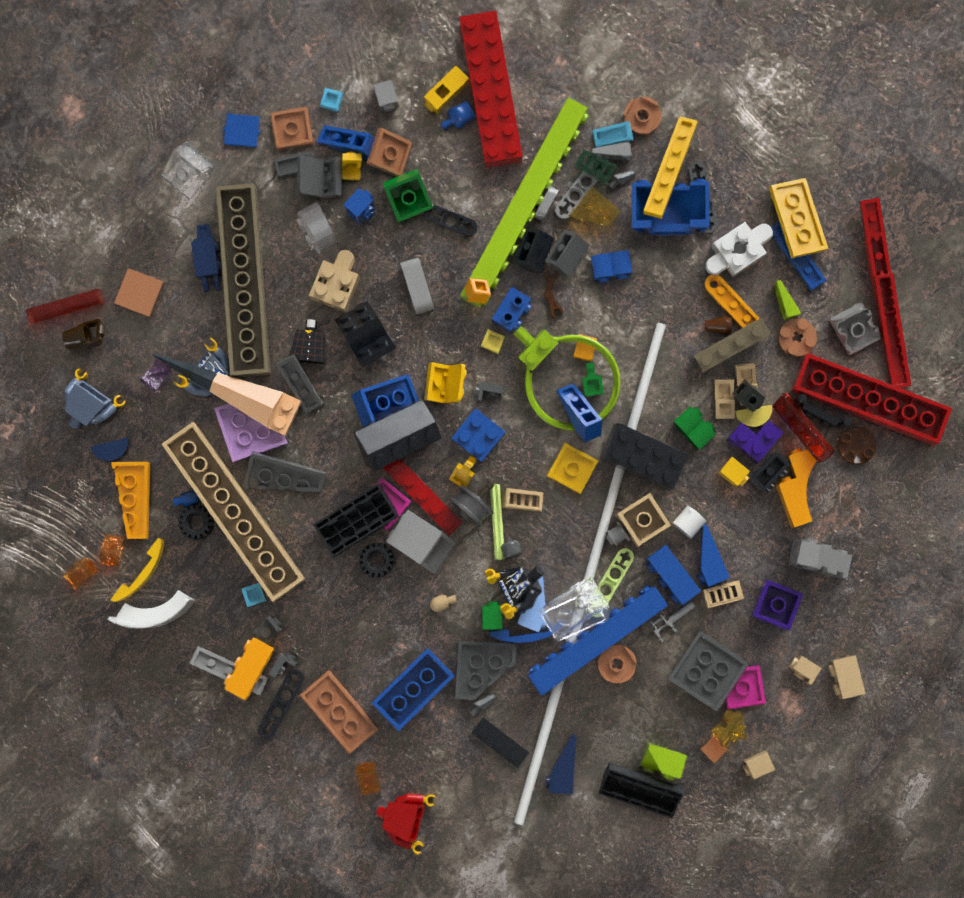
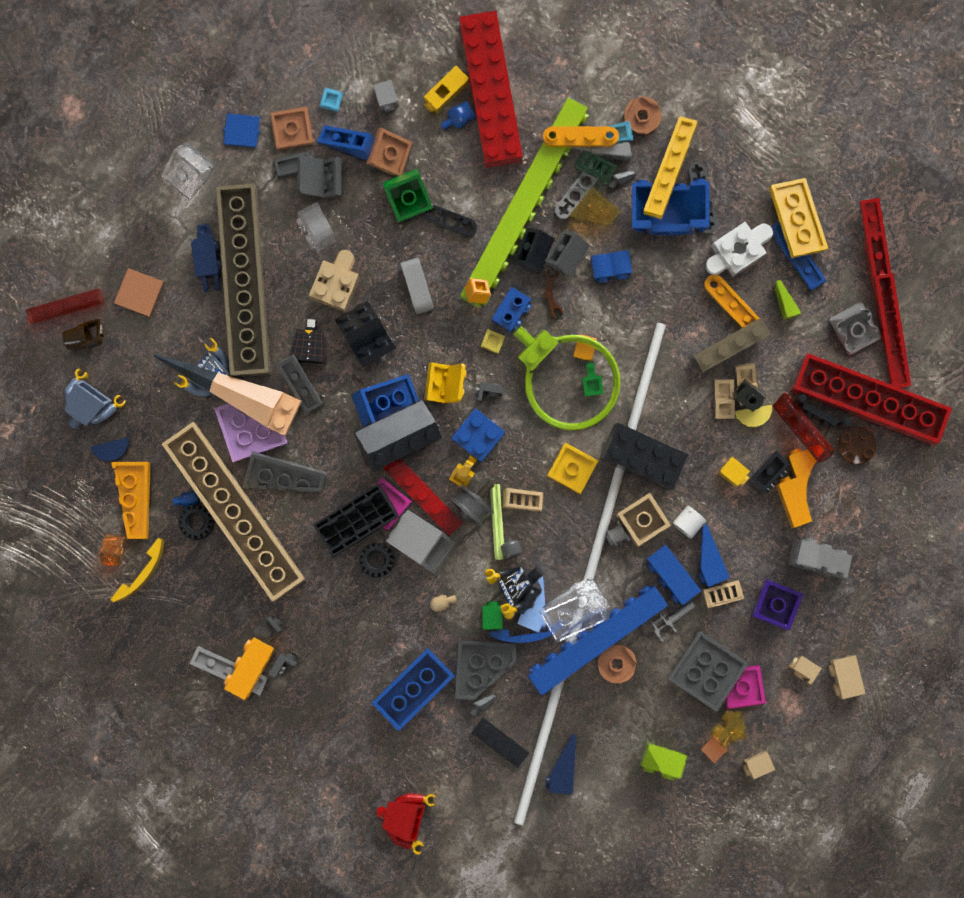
clear orange bracket [63,557,98,590] -> none
white panel [108,590,196,628] -> none
clear purple bracket [140,359,172,392] -> none
medium azure plate [242,583,266,607] -> none
black beam [258,669,304,739] -> none
nougat tile [299,670,379,755] -> none
yellow bracket [341,151,362,180] -> none
blue brick [343,188,375,225] -> none
clear orange bracket [356,762,381,795] -> none
light grey beam [534,186,559,222] -> none
blue slope [557,383,602,442] -> none
yellowish green beam [587,548,634,615] -> none
black piece [598,762,685,818] -> none
green brick [672,406,716,451] -> none
reddish brown cone [705,316,732,335] -> none
dark purple brick [727,420,783,464] -> none
nougat plate [778,318,817,357] -> none
none -> light orange plate [543,126,619,147]

